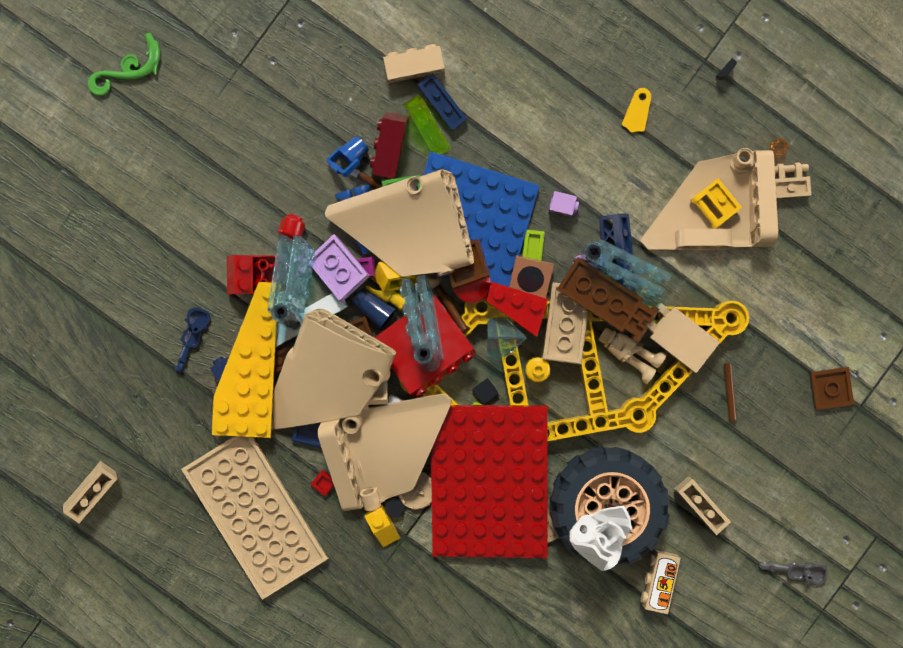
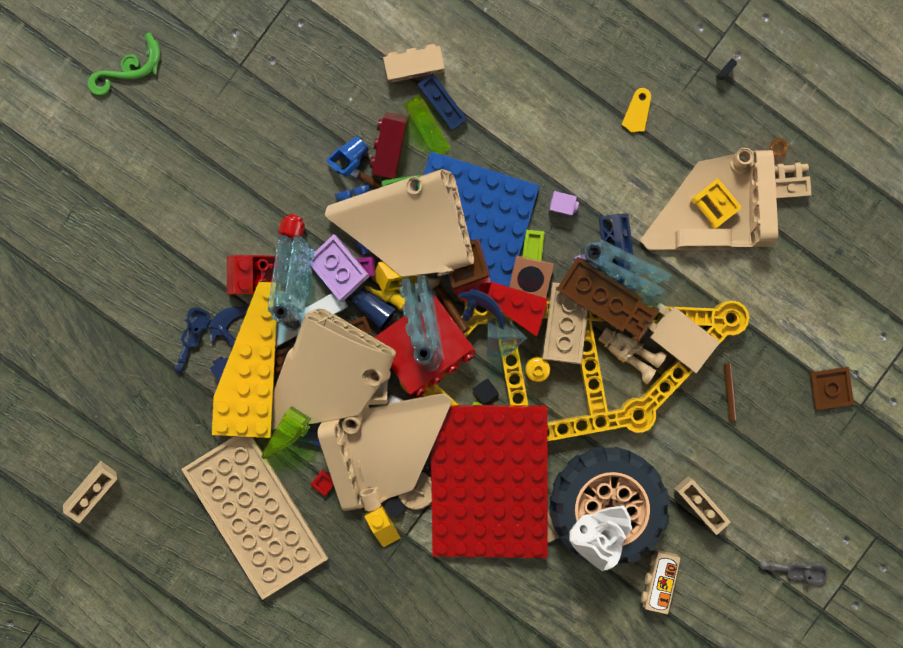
none -> dark blue piece [208,306,248,347]
none -> clear neon green slope [261,407,311,459]
none -> dark blue piece [459,289,504,329]

